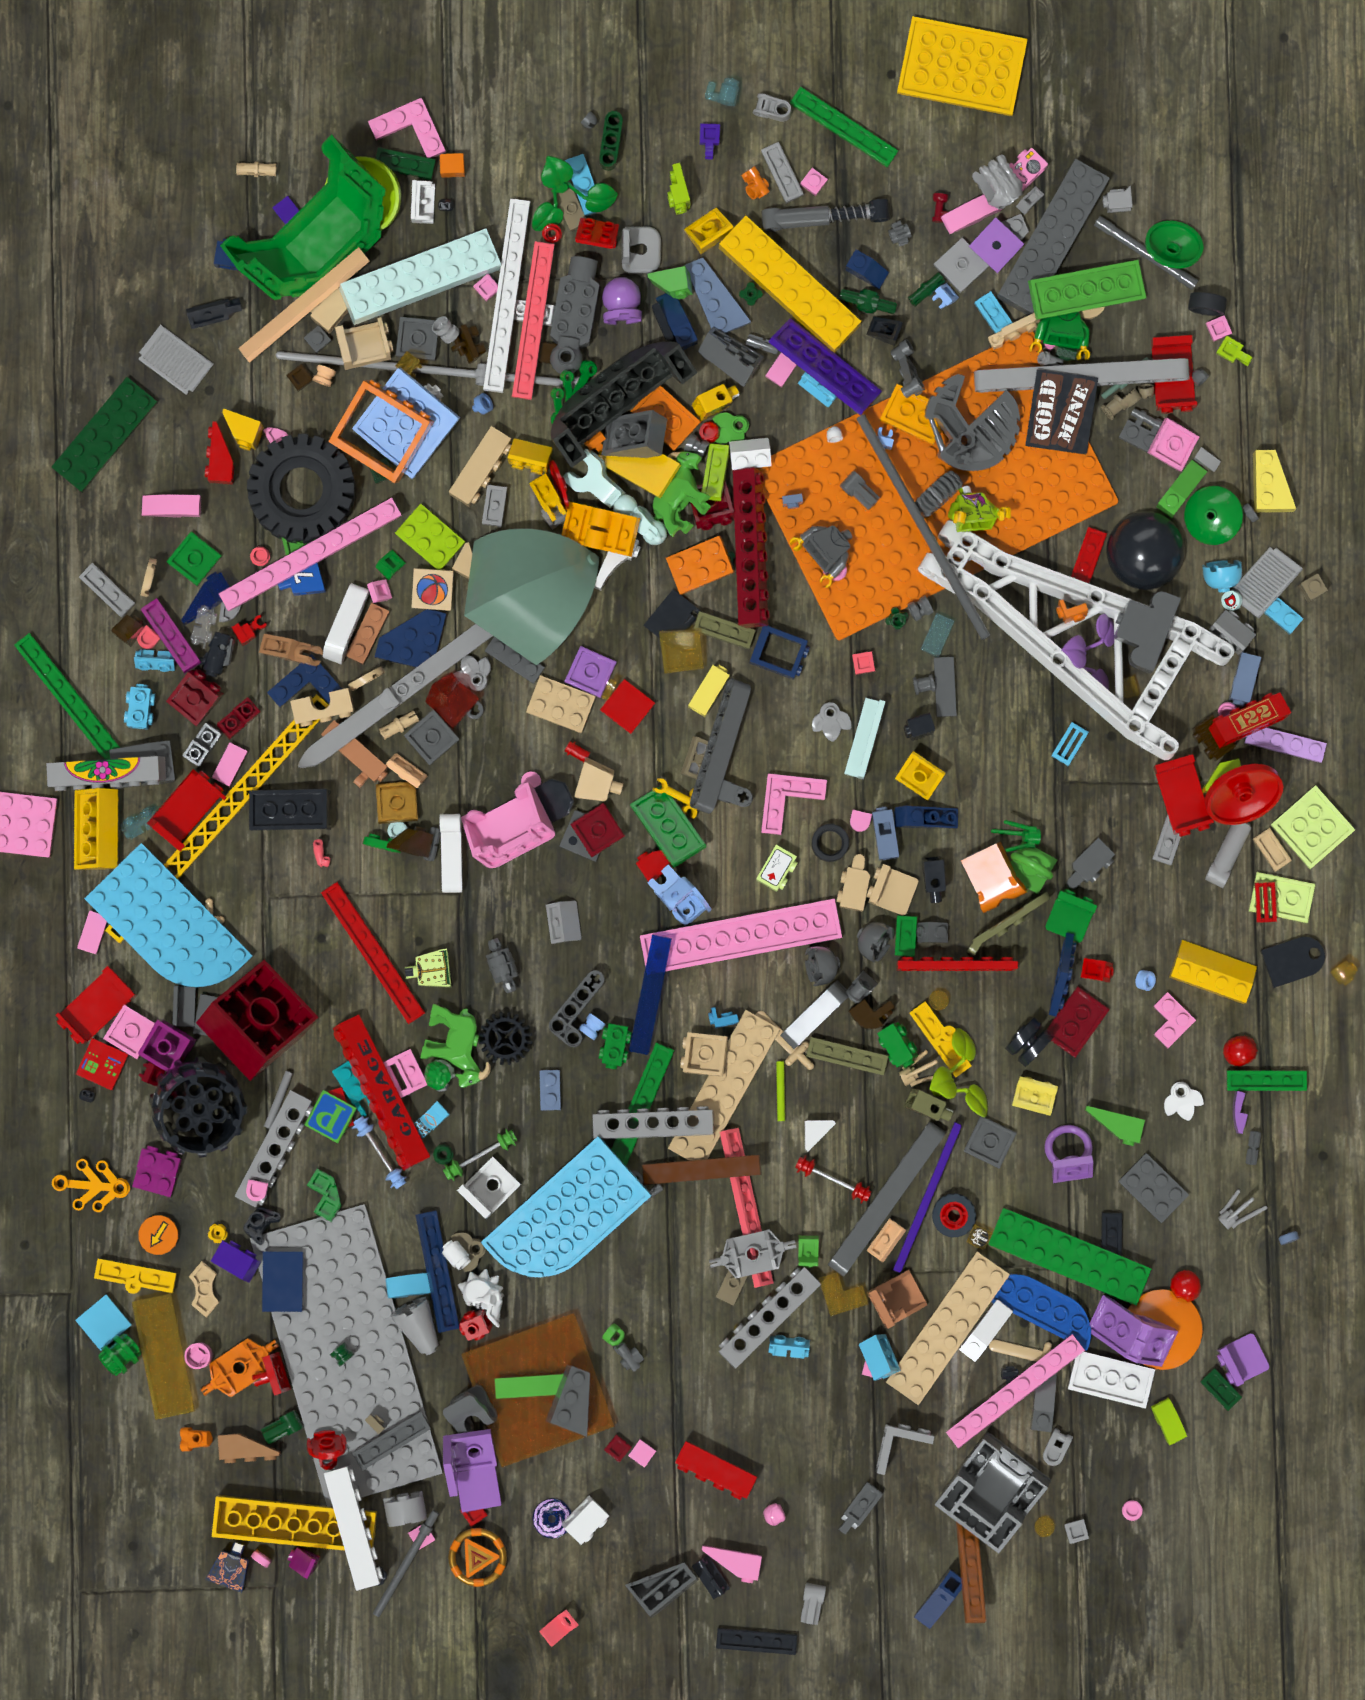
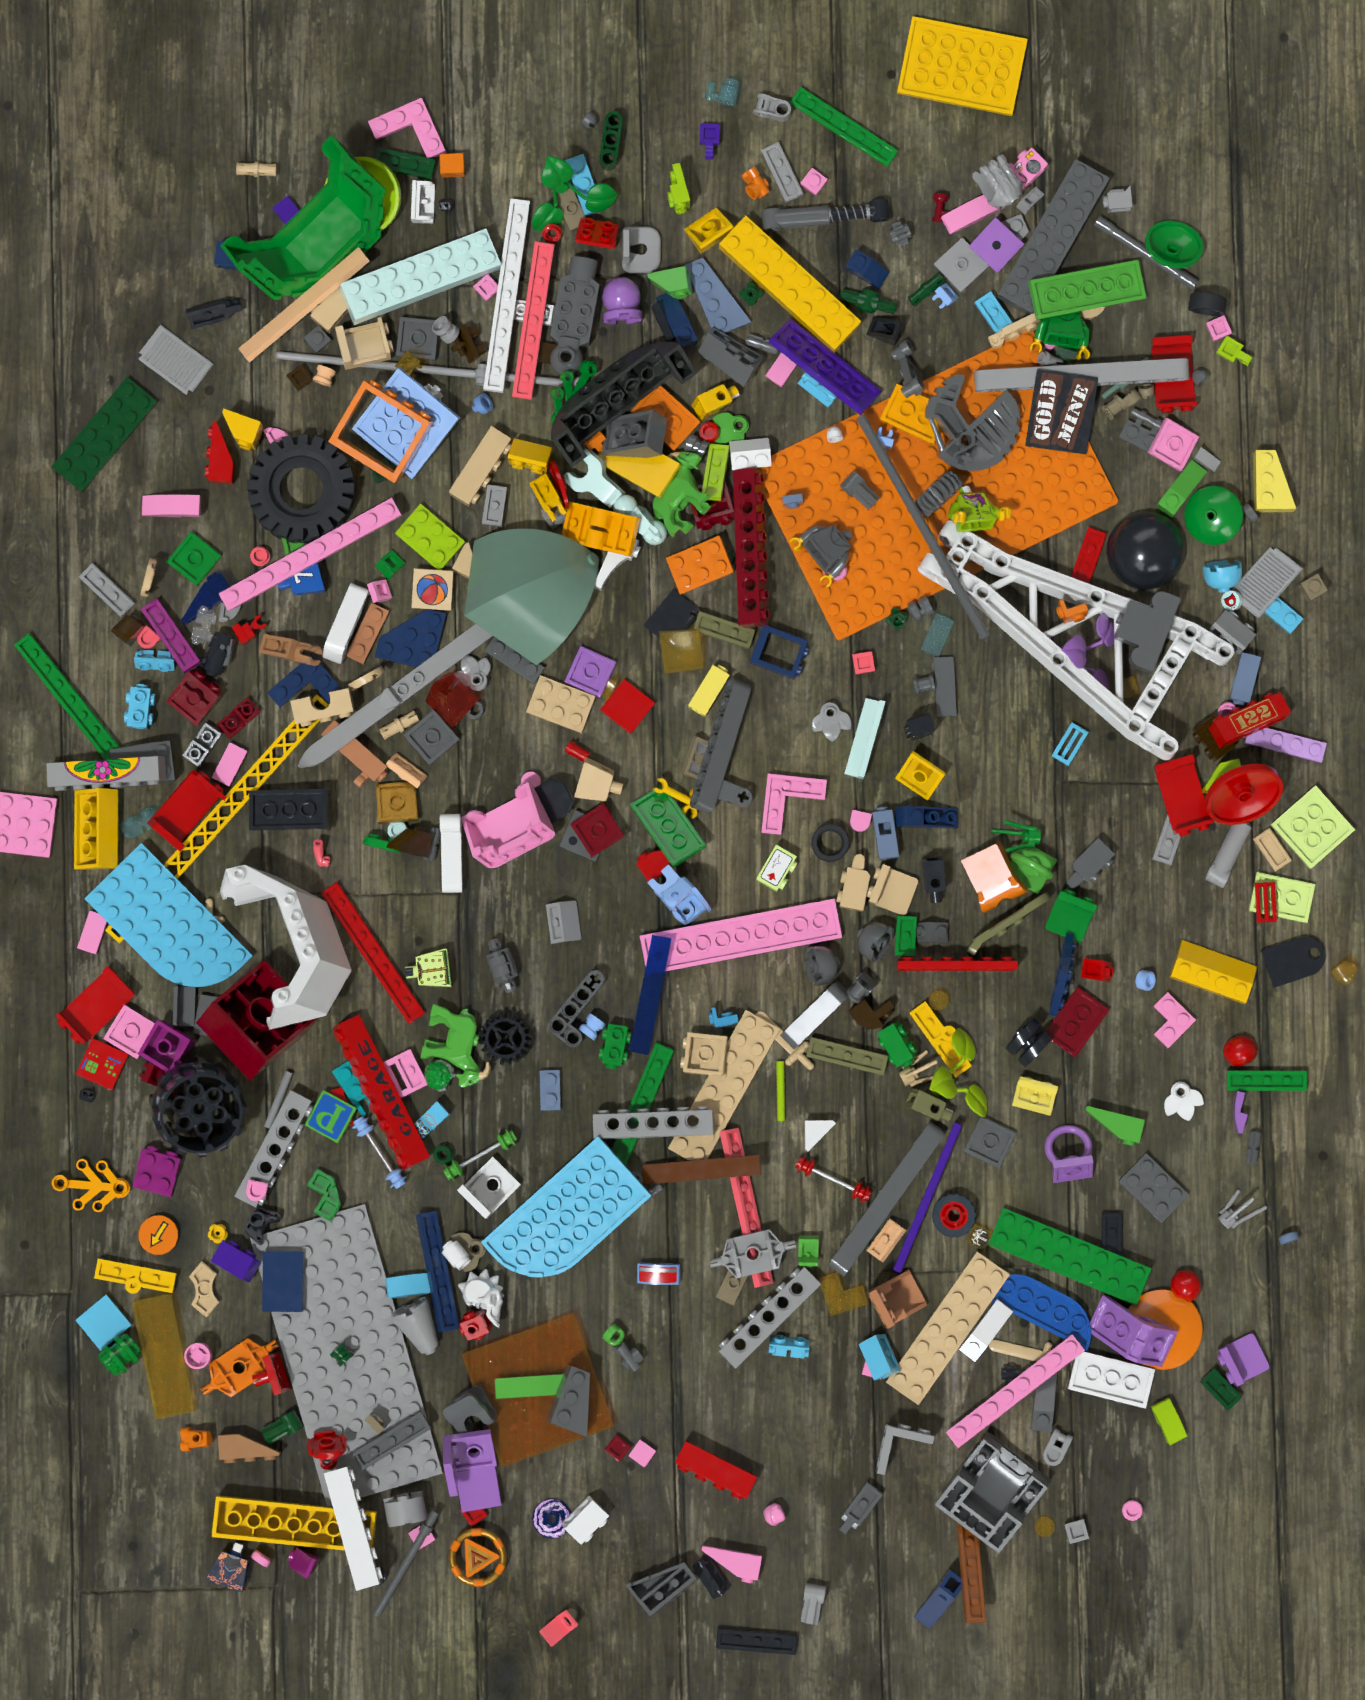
none -> white windscreen [220,865,352,1030]
none -> slope [637,1262,680,1285]

